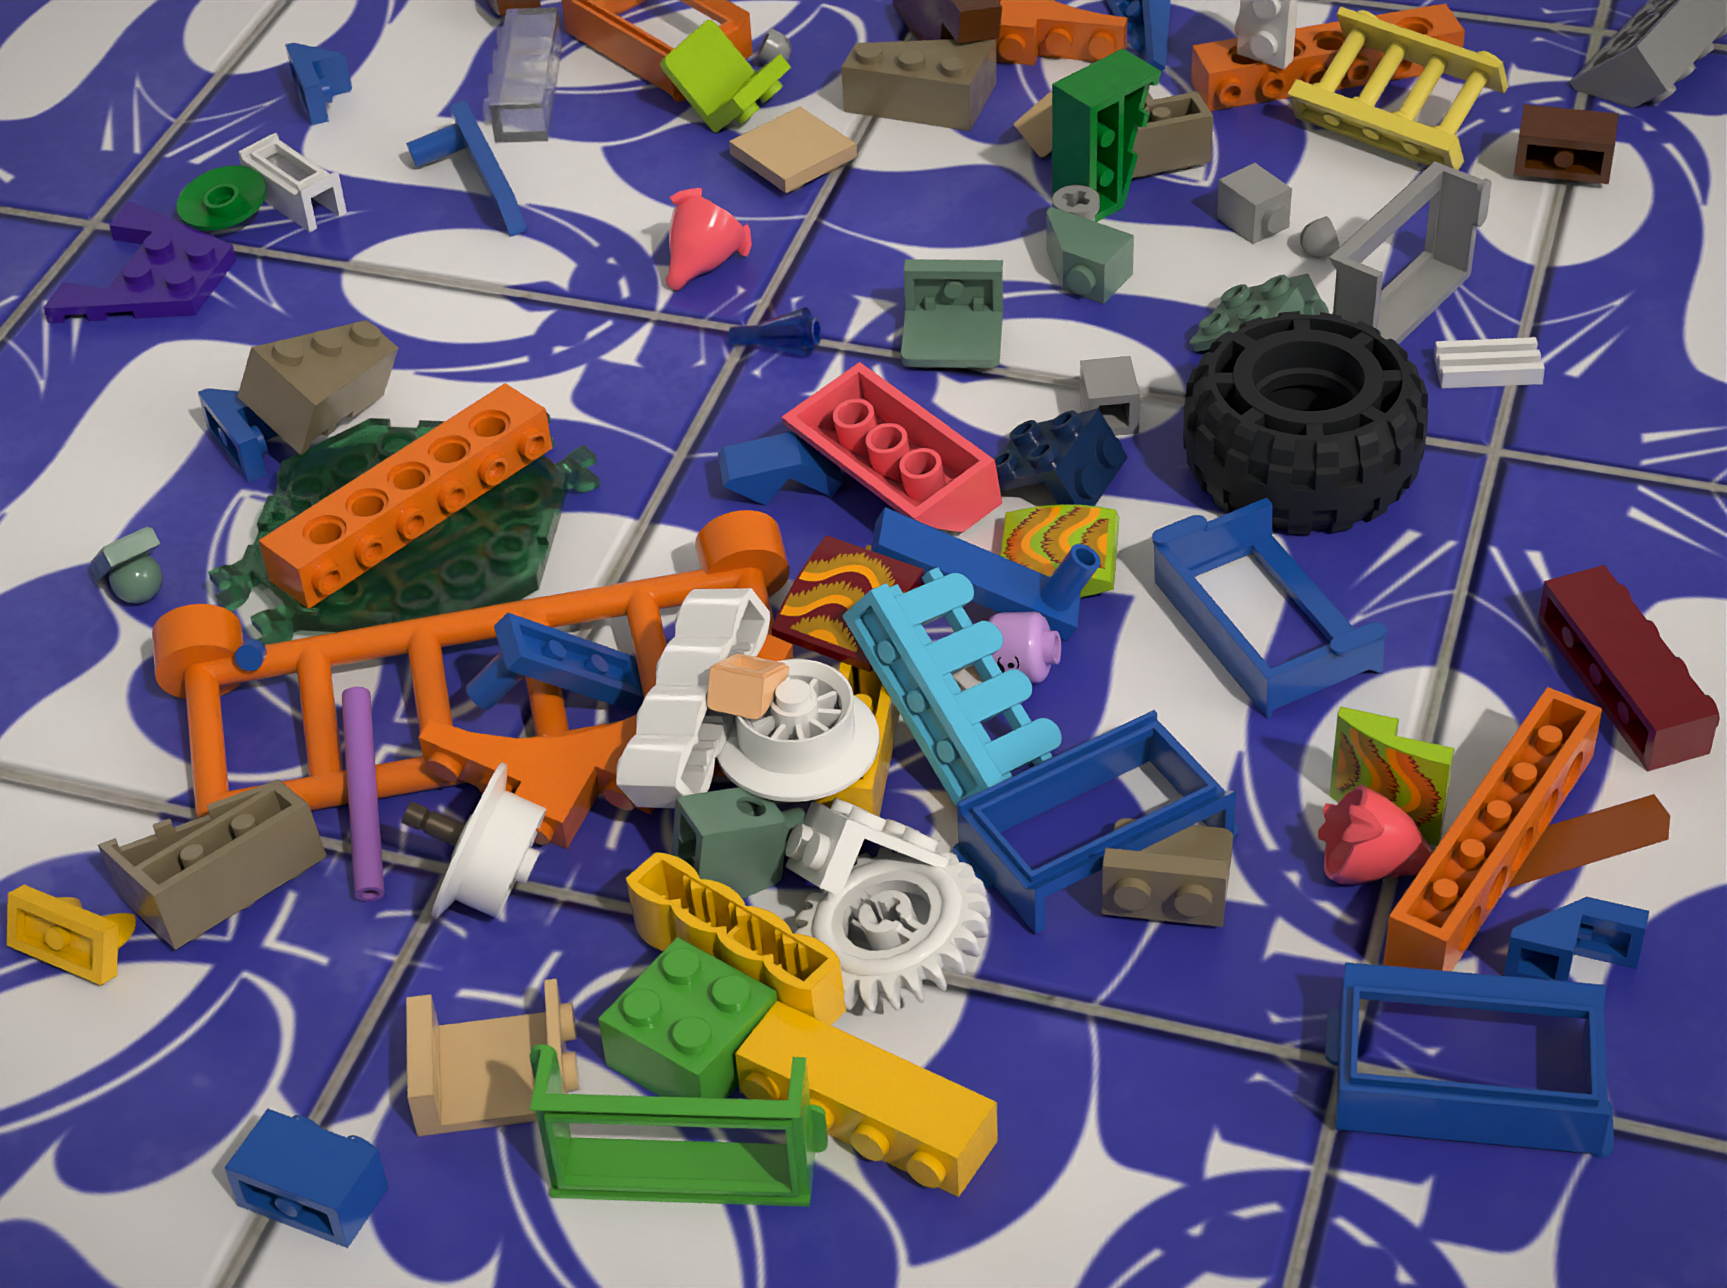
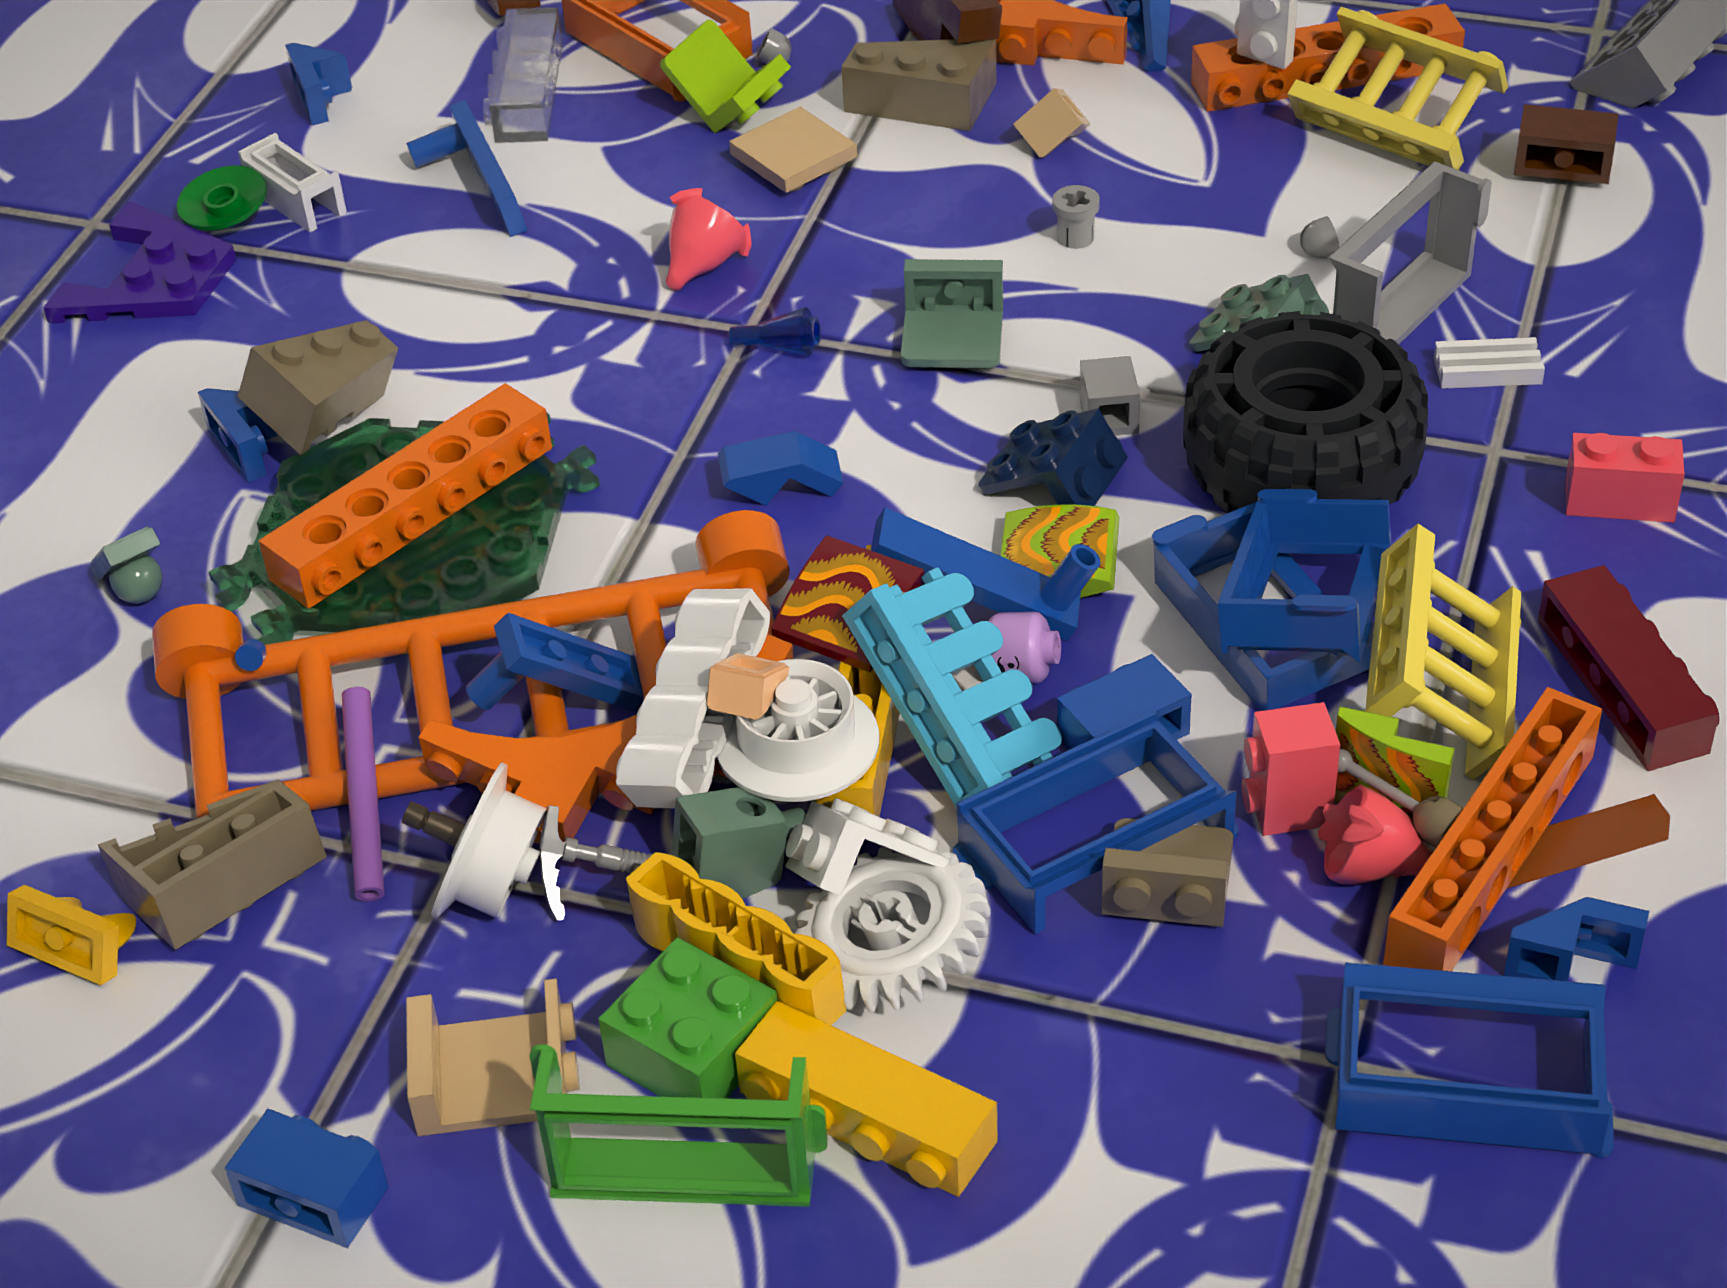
coral slope [781,362,1002,532] -> none
sand green slope [1046,207,1134,304] -> none
green wedge [1052,48,1162,222] -> none
dark tan brick [1132,91,1213,178] -> none
light grey brick [1217,163,1292,244] -> none
none -> light grey piece [539,805,652,921]
none -> blue brick [1057,654,1192,750]
none -> blue piece [1217,489,1391,663]
none -> coral piece [1241,702,1340,836]
none -> hinge [1338,749,1463,848]
none -> light yellow fence [1365,524,1521,780]
none -> coral piece [1565,433,1685,523]

